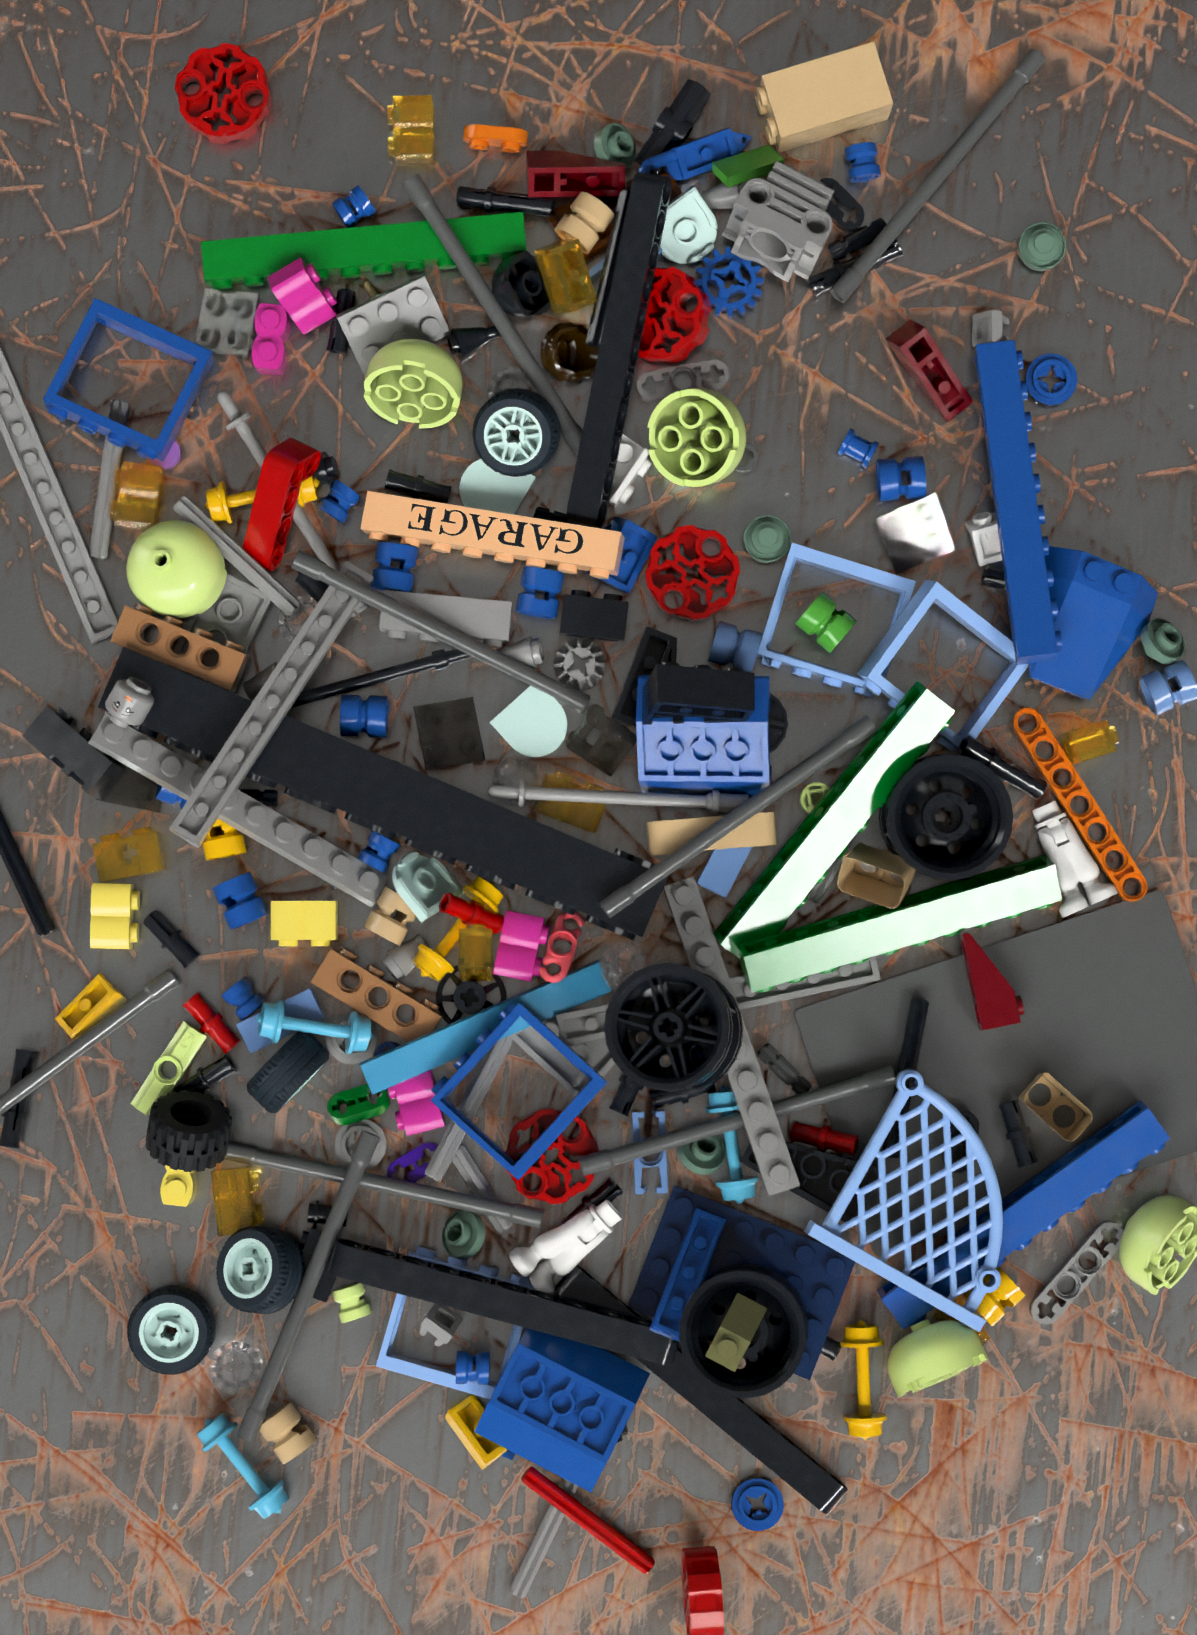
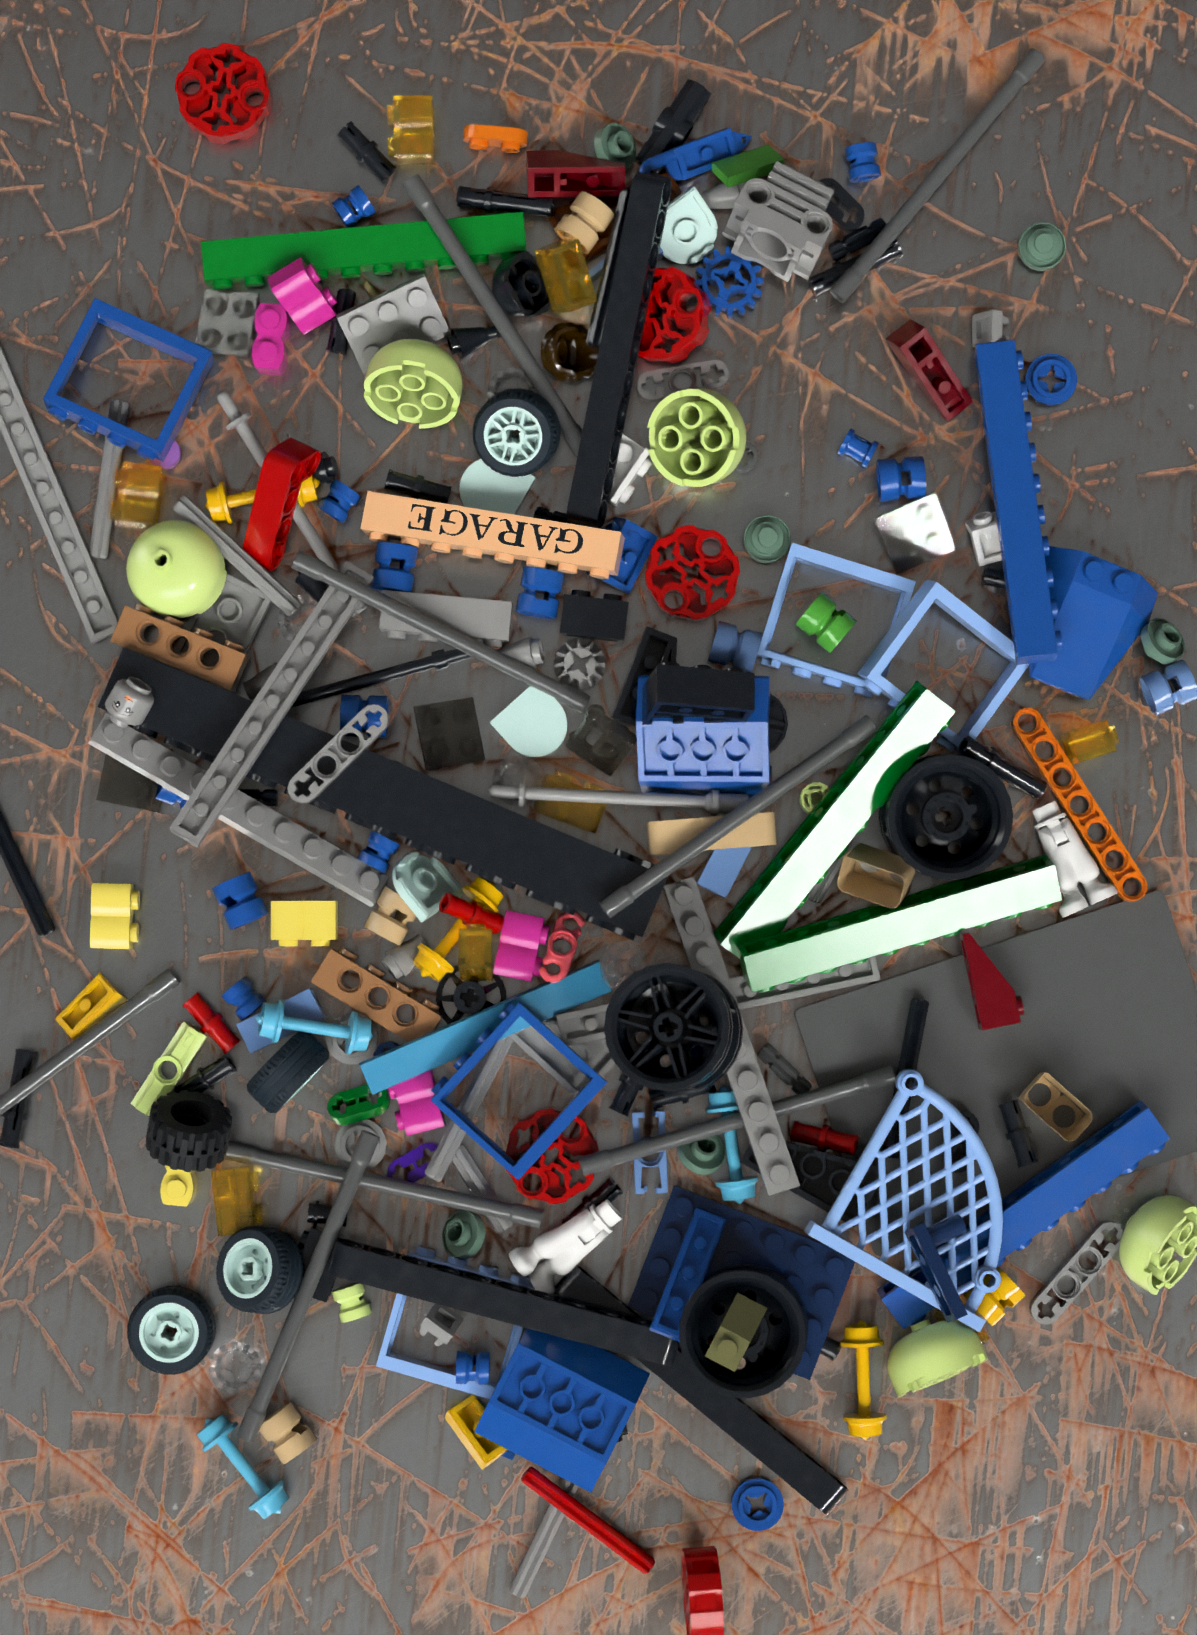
black wedge [22,706,127,800] -> none
clear yellow brick [92,827,168,883] -> none
black axle [143,910,200,968] -> none
yellow wheel [202,819,247,861] -> none
tan brick [755,42,893,153] -> none
none -> light grey beam [288,704,389,804]
none -> black pin [337,121,397,182]
none -> dark blue piece [904,1214,968,1323]

